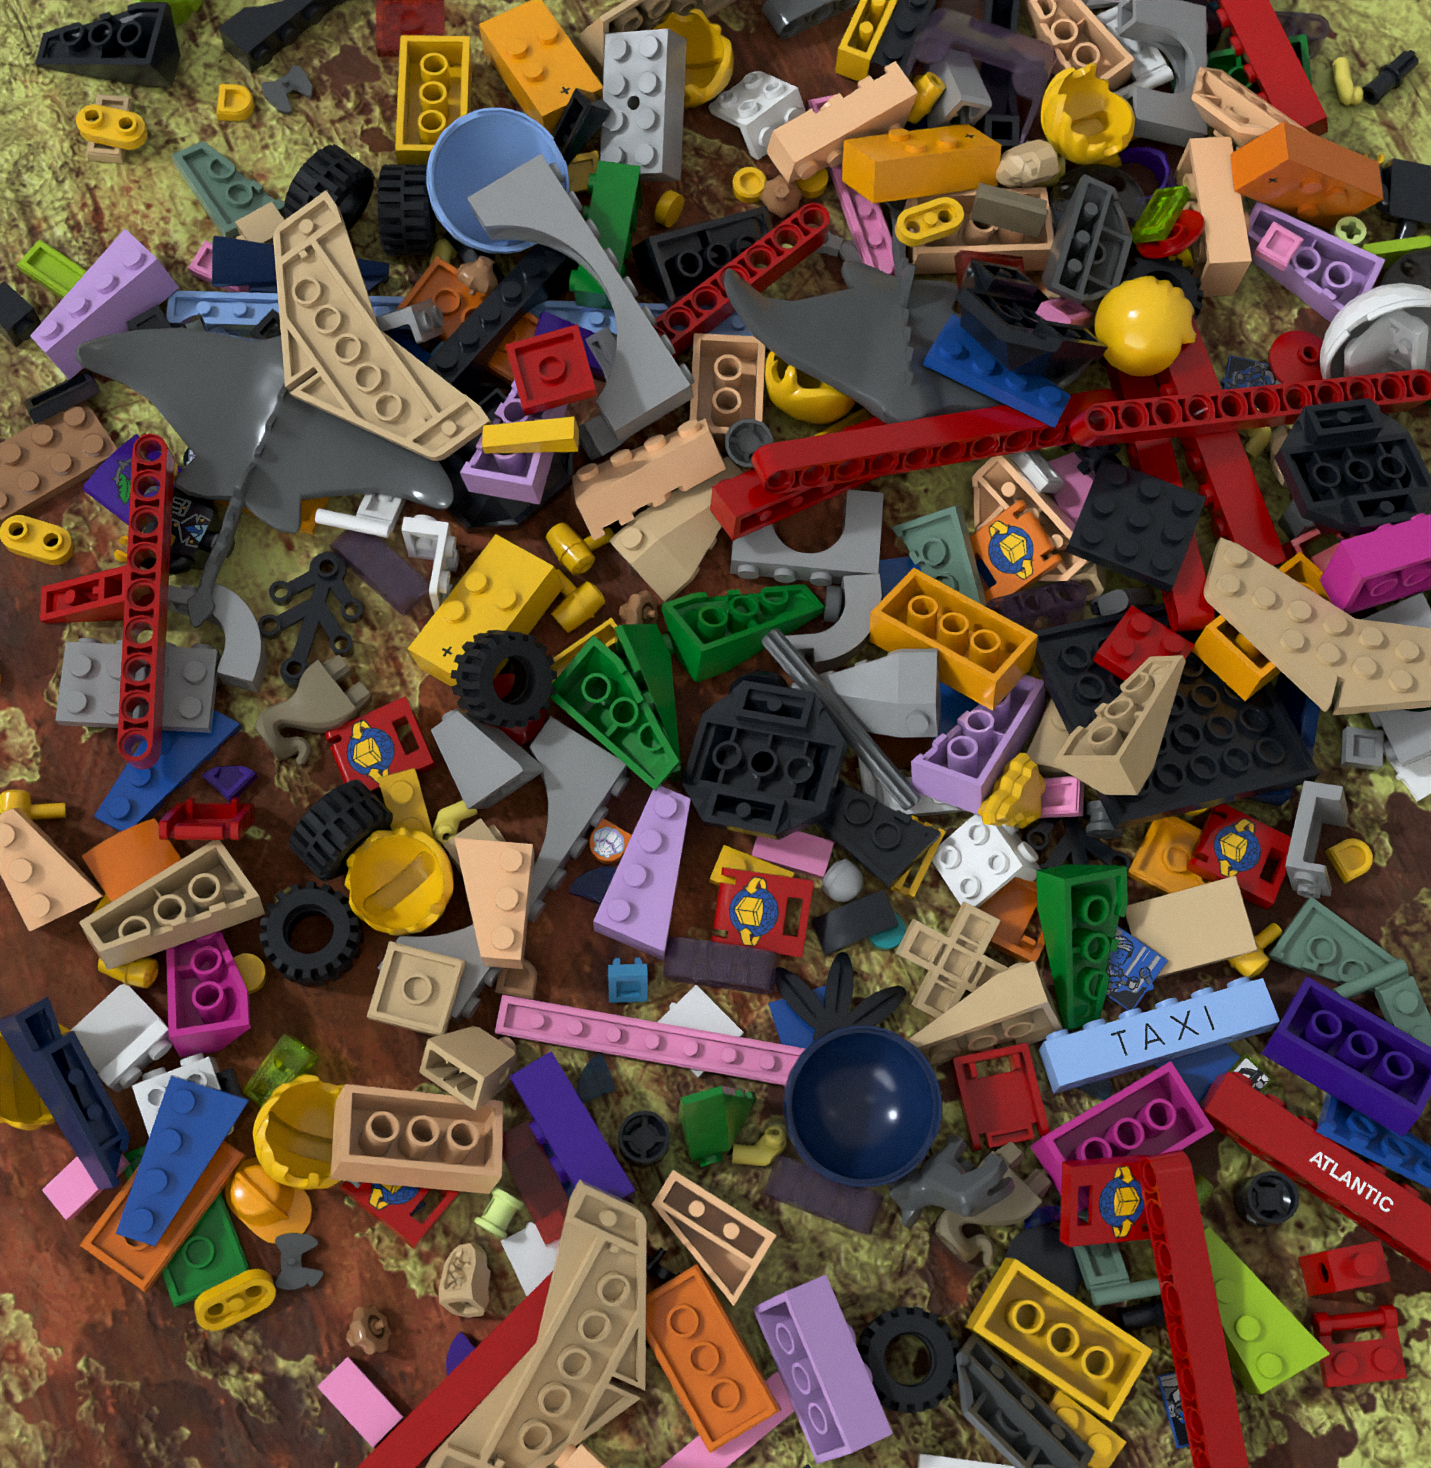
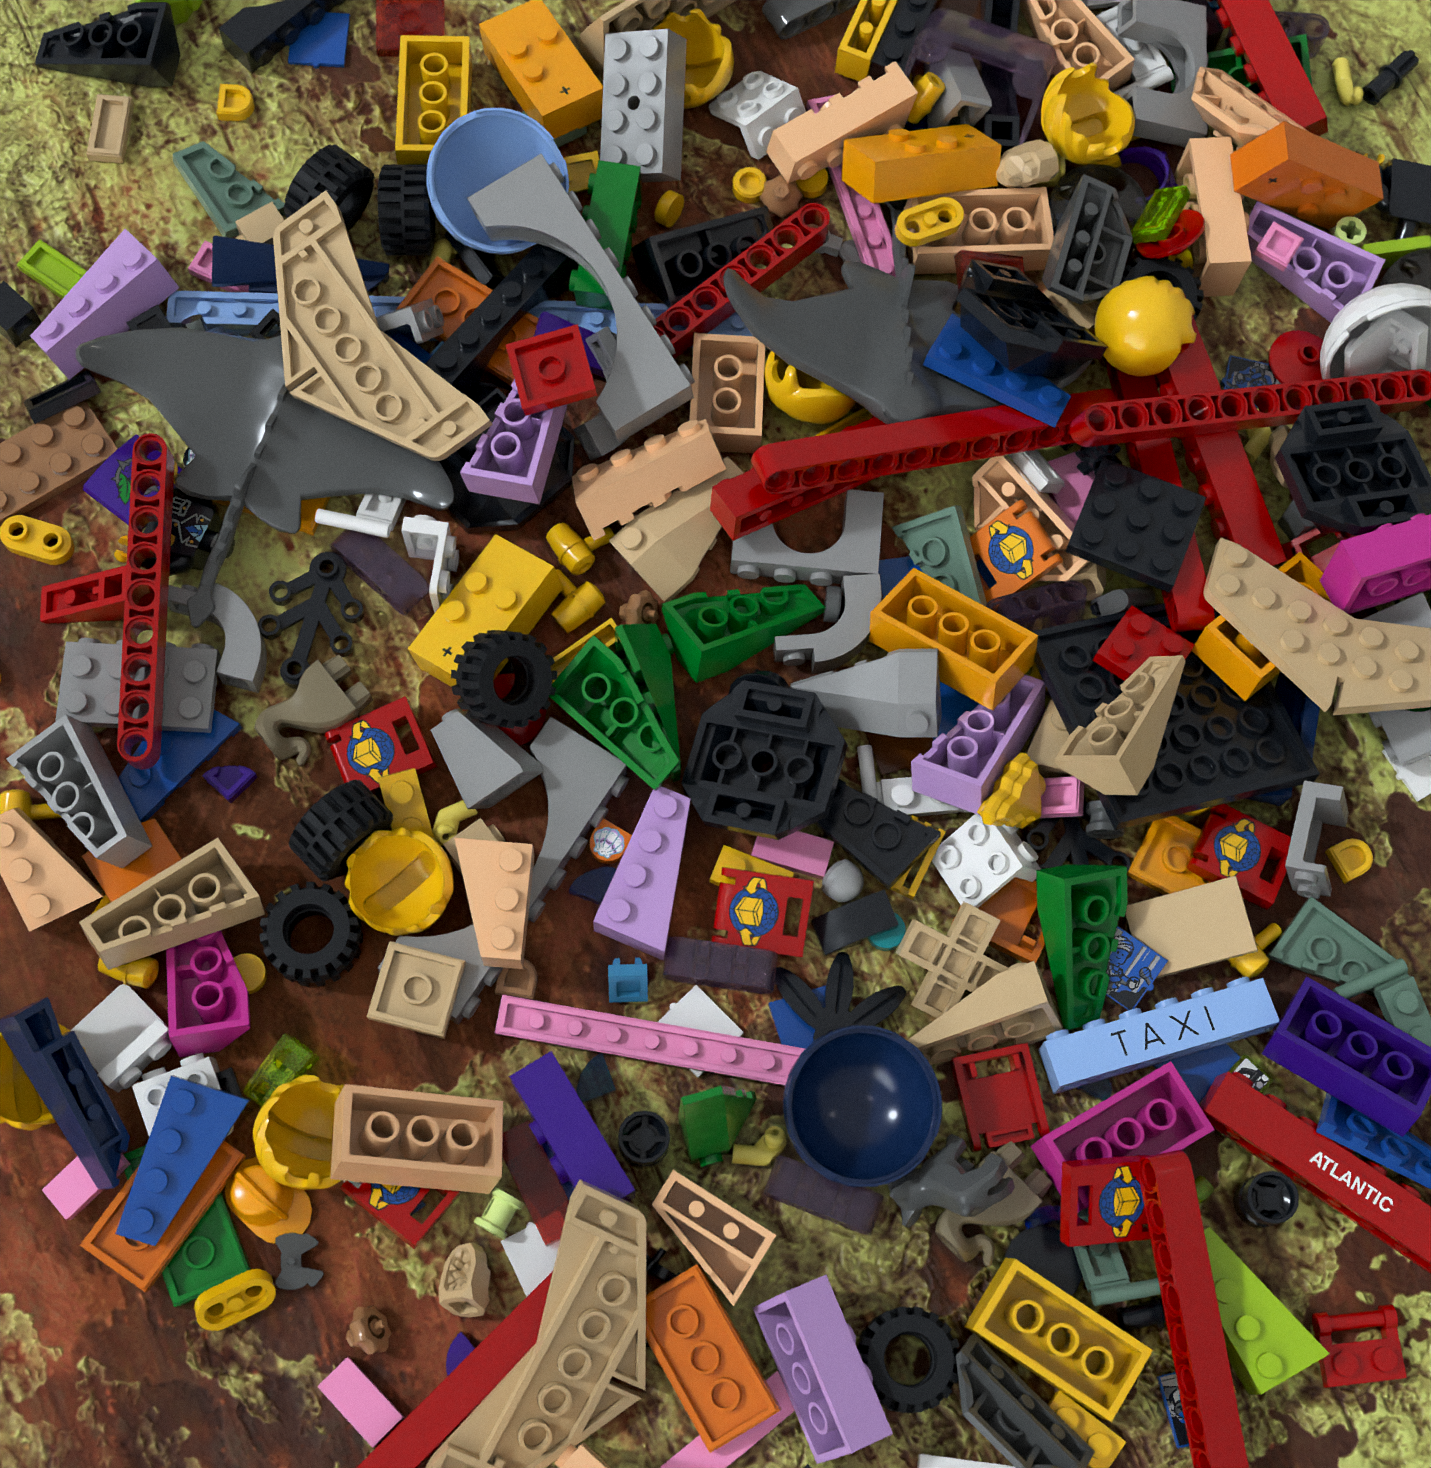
yellow plate [76,104,148,150] -> none
red container [158,797,255,840] -> none
dark grey piece [262,65,313,115] -> none
tan torso [419,1026,516,1111] -> none
medium nougat piece [457,255,498,296] -> none
yellow piece [482,417,579,454] -> none
black slope [552,88,611,167] -> none
dark grey wheel [724,419,773,467] -> none
dark grey axle [762,628,921,811] -> none
dark tan panel [970,183,1048,238] -> none
bright pink tile [1036,296,1095,327] -> none
red torso [1298,1240,1391,1297] -> none
light grey plate [1341,726,1384,771] -> none
none -> light grey wedge [6,714,152,869]
none -> blue piece [288,12,350,69]

